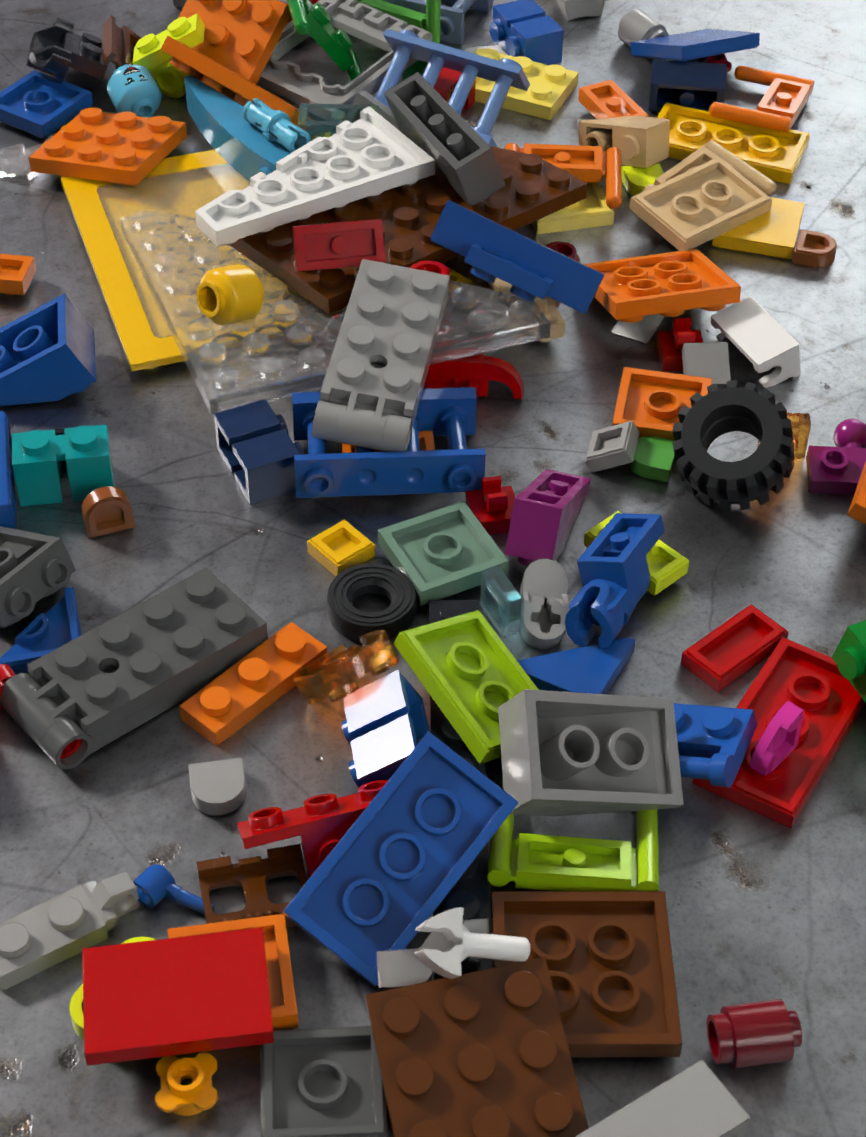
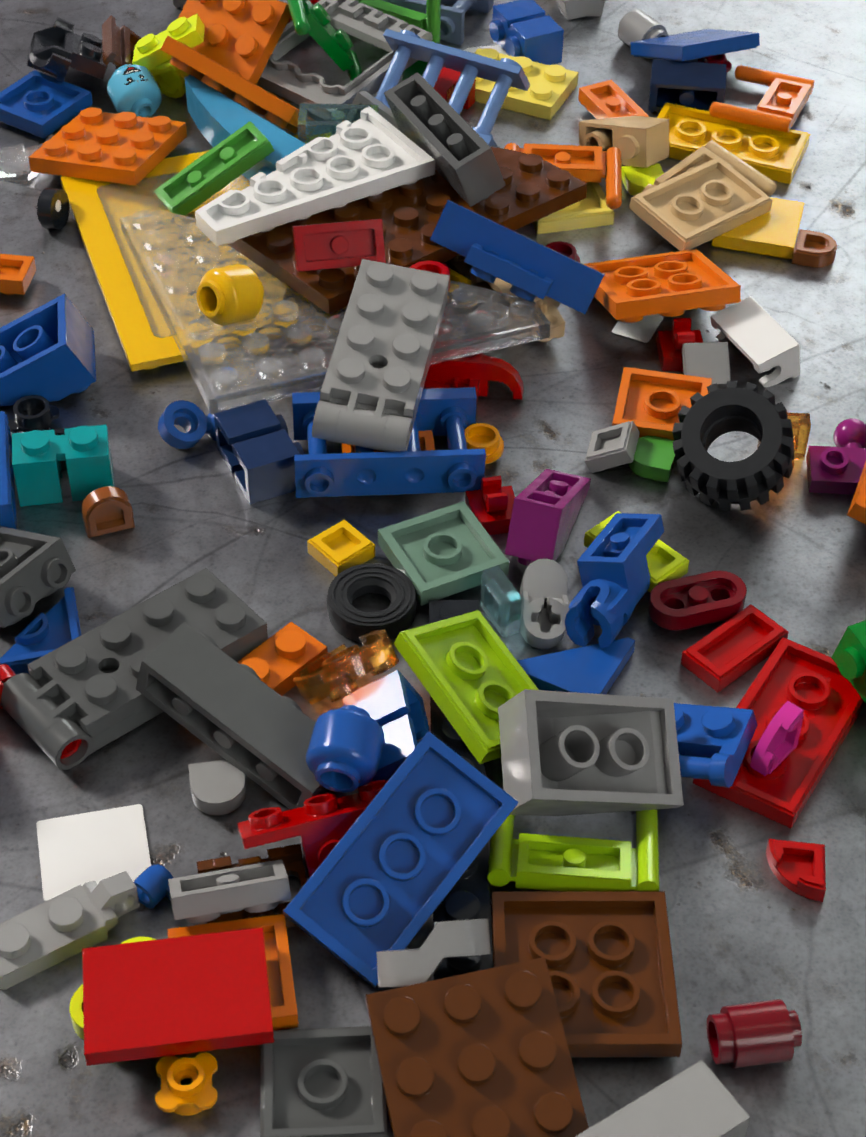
medium azure pin [243,98,311,153] -> none
white bar [414,907,530,979] -> none
none -> black plate [9,395,60,433]
none -> white sticker [36,804,151,901]
none -> black tile [37,188,70,230]
none -> dark grey brick [136,622,329,810]
none -> bright green tile [154,121,275,221]
none -> blue plate [158,400,231,449]
none -> light grey plate [168,859,291,923]
none -> blue head [306,705,385,793]
none -> light orange plate [465,423,504,464]
none -> dark red plate [648,571,747,630]
none -> red tile [766,839,826,902]

